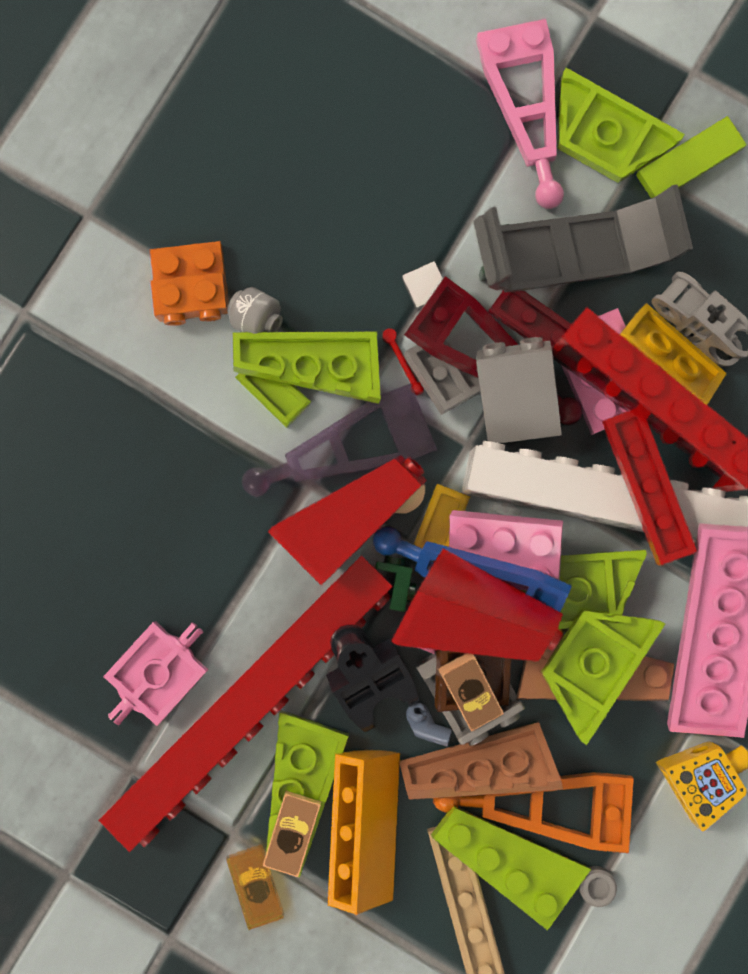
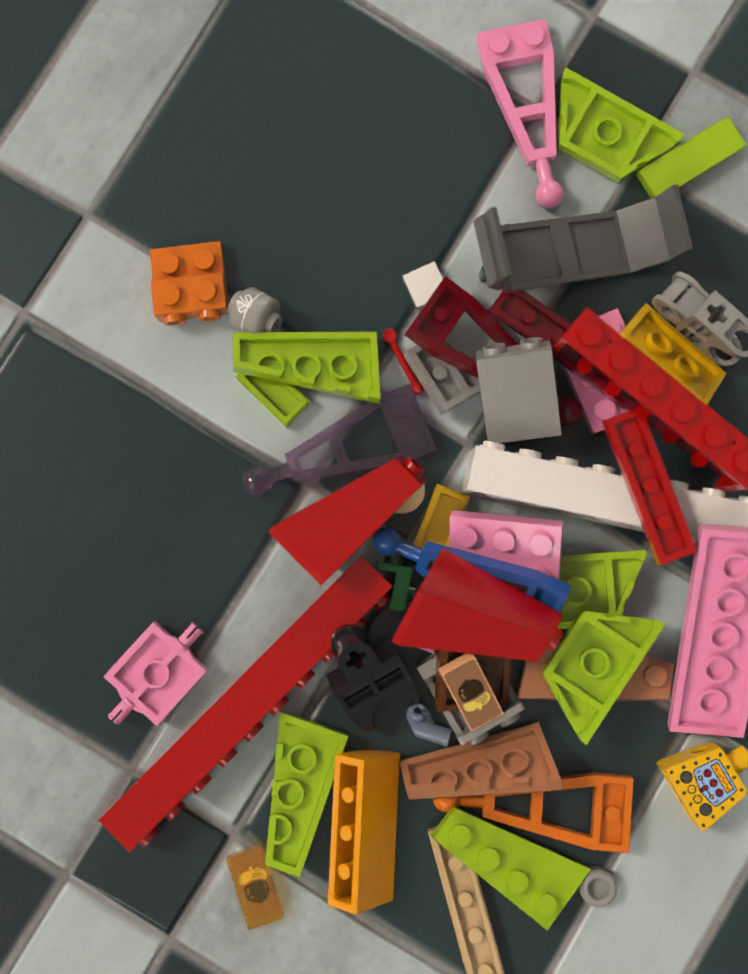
medium nougat tile [263,791,321,877] -> none

